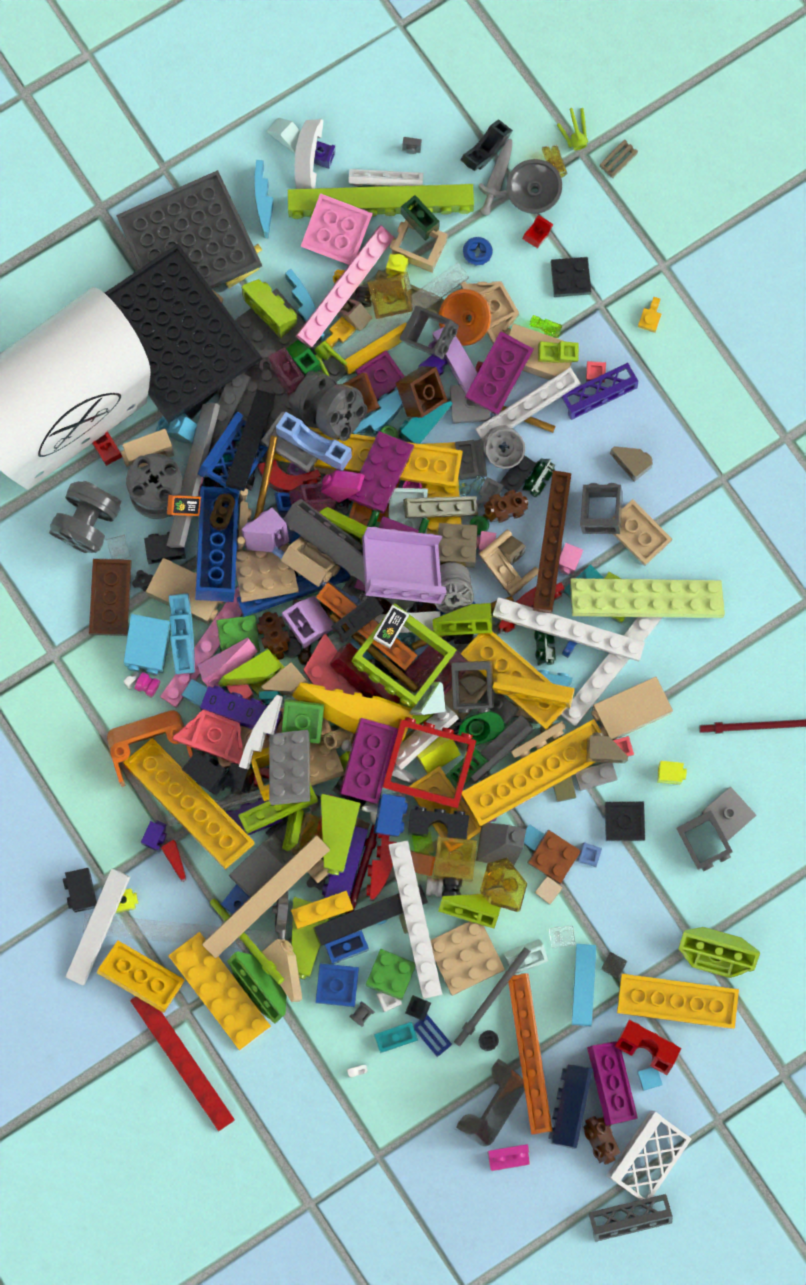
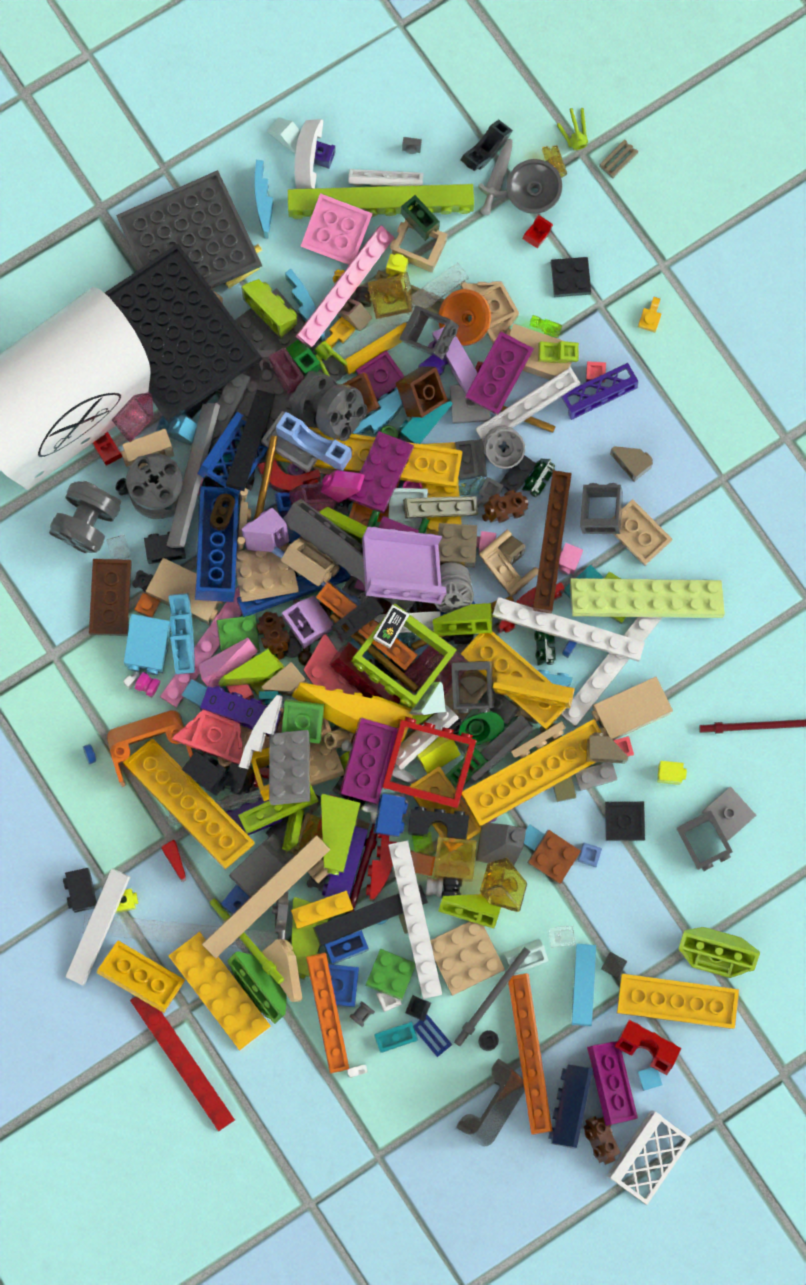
dark purple brick [141,820,167,853] -> none
tile [167,495,201,516] -> none
blue gear [463,237,493,266] -> none
green tile [469,515,489,535] -> none
dark pink bracket [487,1144,530,1171] -> none
tan slope [535,876,562,904] -> none
dark grey fence [589,1194,673,1242] -> none
none -> blue tile [83,744,96,764]
none -> clear pink slope [112,392,153,442]
none -> black plate [115,478,129,496]
none -> orange plate [134,593,160,618]
none -> orange tile [306,952,349,1074]

